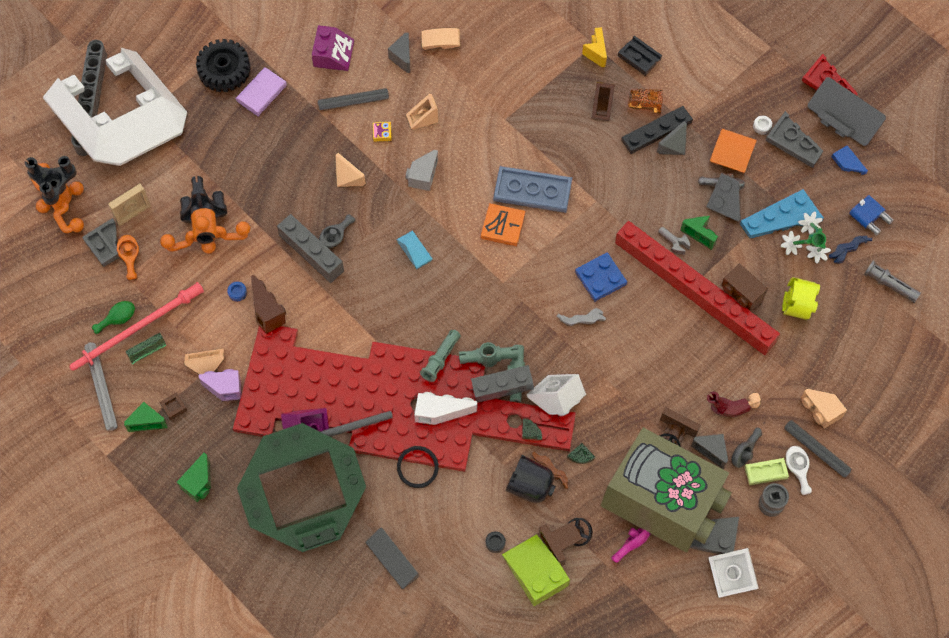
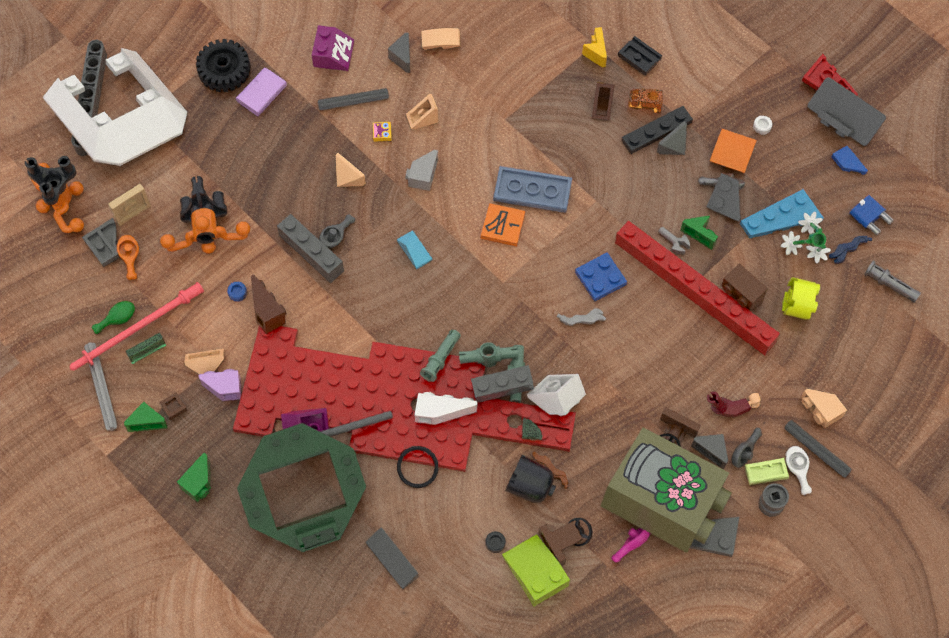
clear green tile [567,443,595,464] -> none
white slope [708,548,759,598] -> none
dark grey wing [766,111,823,168] -> none

